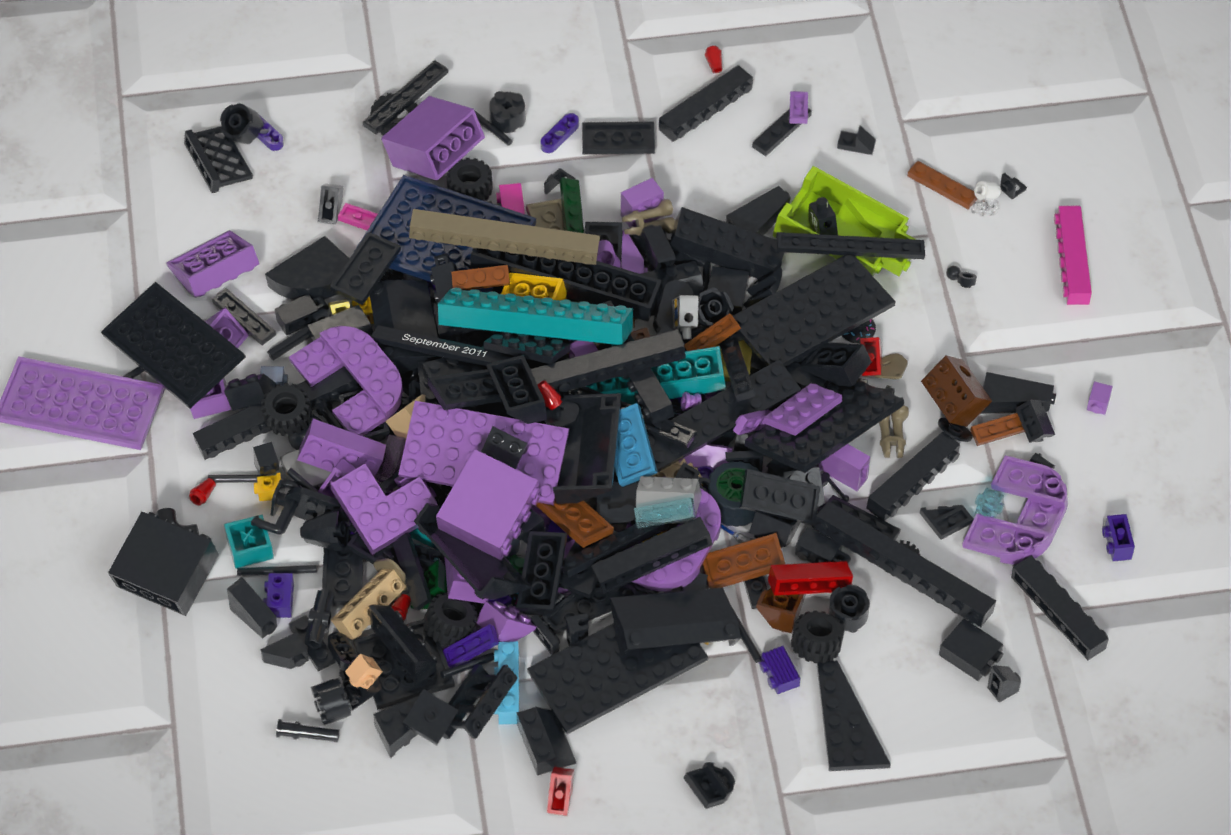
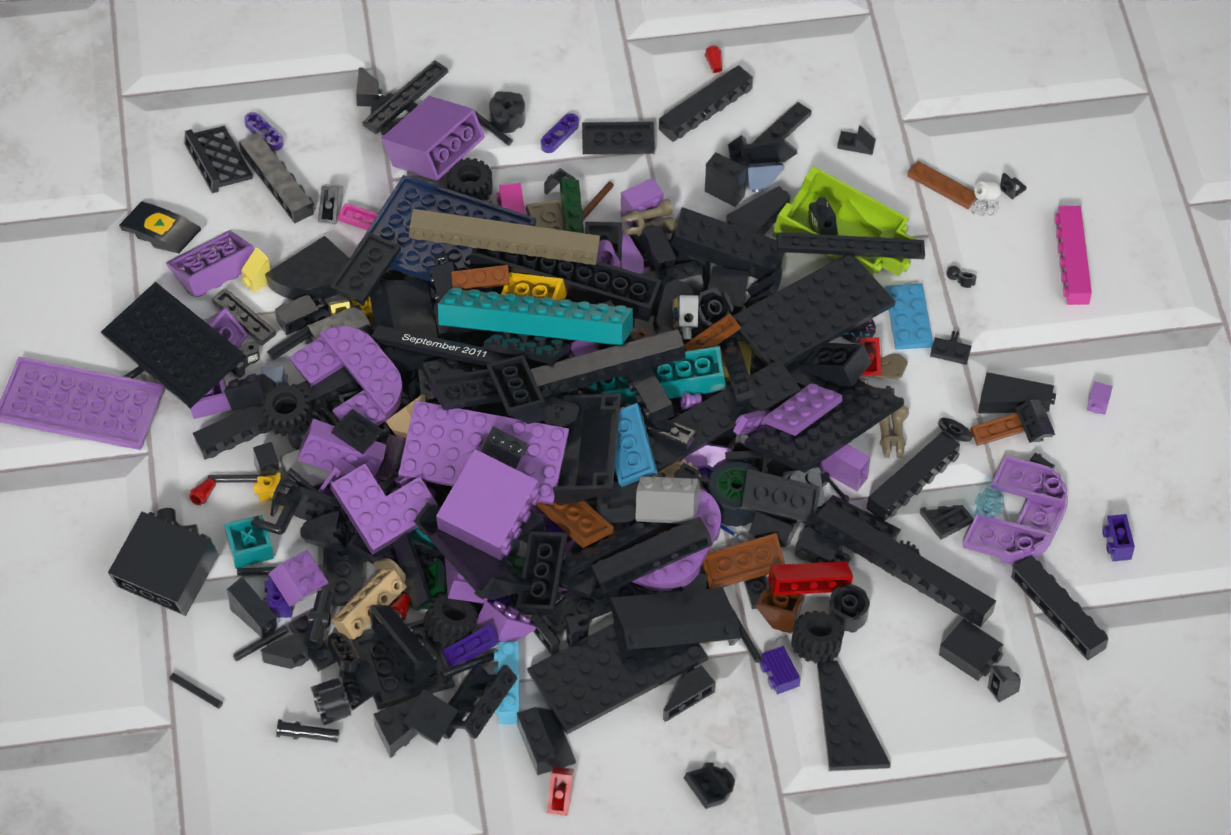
black brick [220,103,263,144] -> none
light nougat brick [345,654,383,689] -> none
red cone [537,380,562,410] -> none
clear light blue plate [634,497,696,529] -> none
medium lavender plate [789,91,808,124] -> none
reddish brown piece [921,355,992,427] -> none
none -> black slope [119,201,201,254]
none -> black bar [170,673,223,709]
none -> black leg [231,341,260,378]
none -> black piece [233,626,289,662]
none -> brick [239,132,314,224]
none -> light yellow slope [241,247,270,293]
none -> medium lavender brick [268,550,329,607]
none -> black tile [331,409,384,454]
none -> black slope [356,67,383,107]
none -> reddish brown bar [582,181,614,221]
none -> black slope [663,665,715,722]
none -> black brick [705,152,747,207]
none -> black piece [728,135,798,167]
none -> sand blue slope [745,162,784,192]
none -> dark azure plate [885,283,933,350]
none -> black plate [930,331,972,365]

